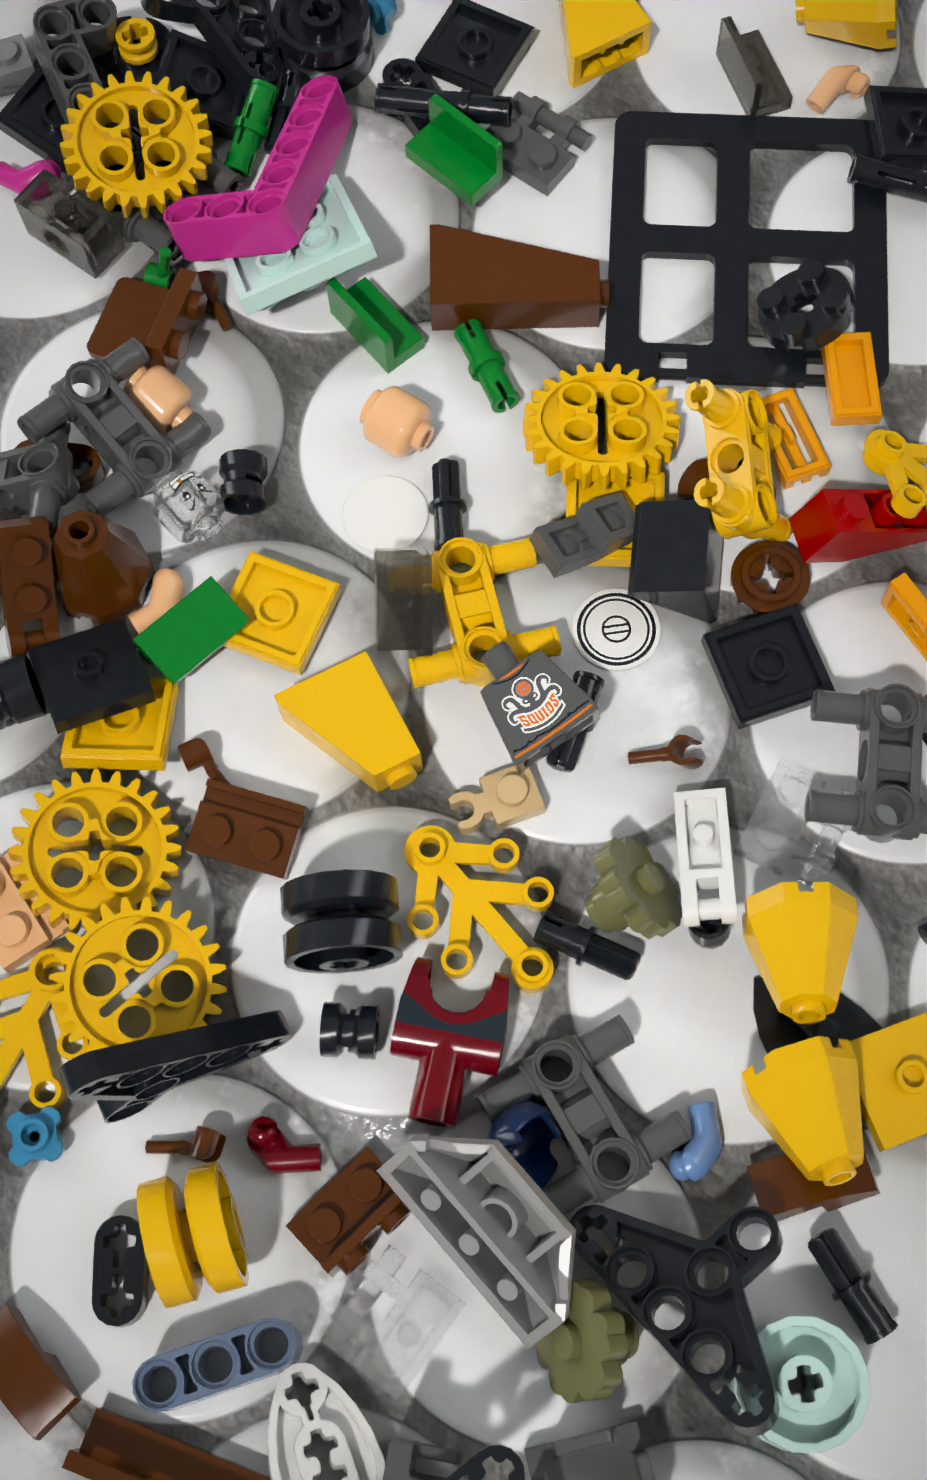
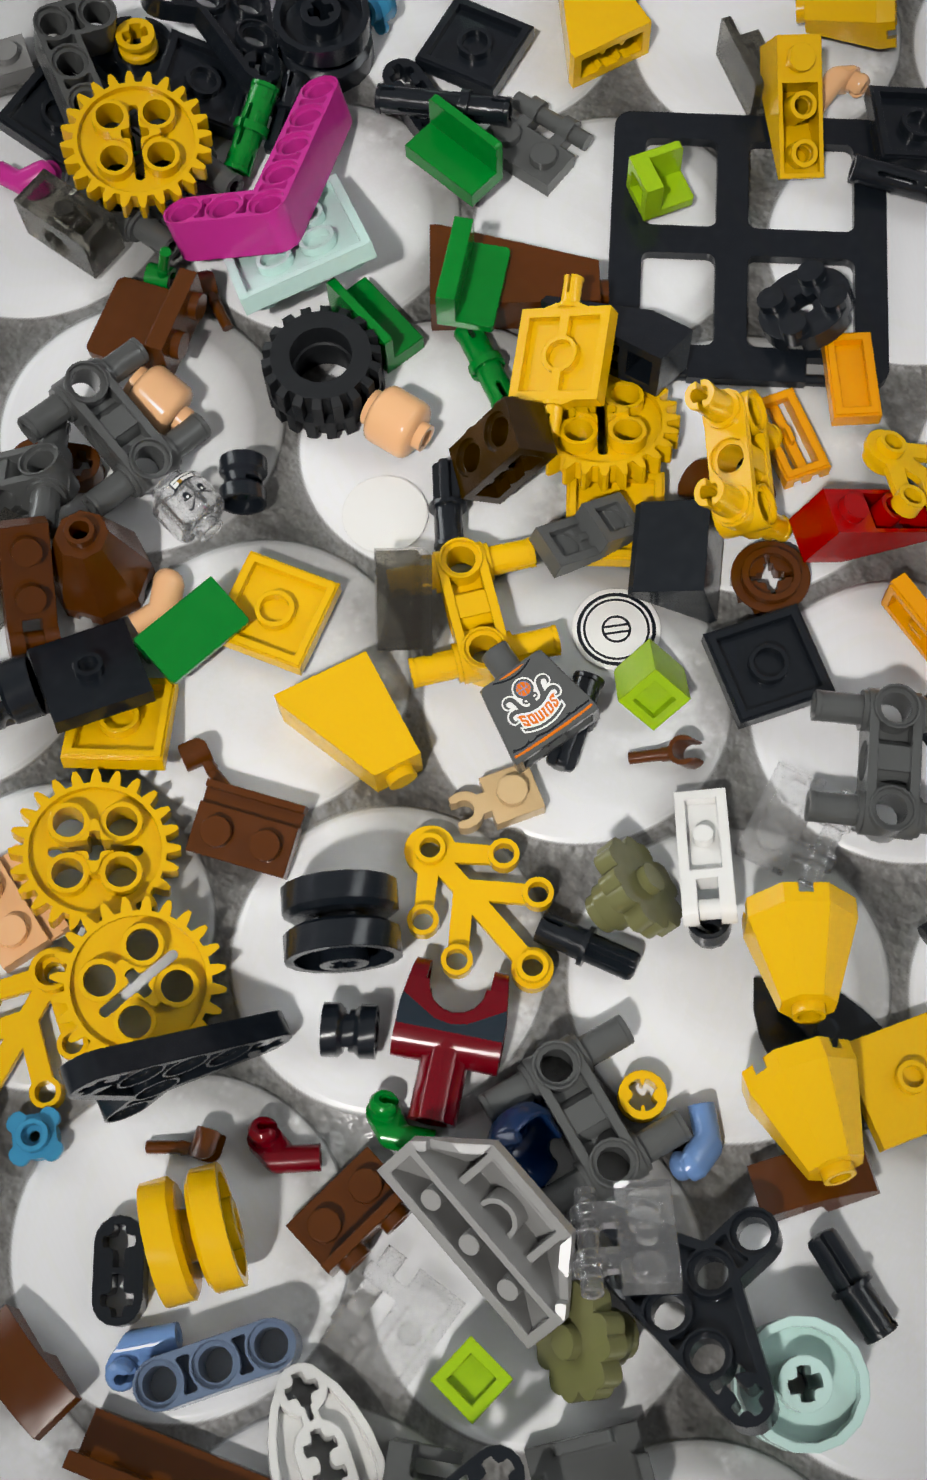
none -> medium blue arm [105,1322,183,1392]
none -> black tyre [261,305,385,439]
none -> green arm [366,1090,436,1151]
none -> lime panel [430,1336,513,1424]
none -> green panel [435,216,510,332]
none -> dark brown brick [449,396,558,504]
none -> yellow plate [508,274,618,439]
none -> black slope [540,296,693,397]
none -> clear plate [569,1179,683,1300]
none -> lime panel [614,638,691,731]
none -> yellow bush [617,1070,668,1123]
none -> lime panel [626,141,694,221]
none -> yellow slope [760,34,824,180]

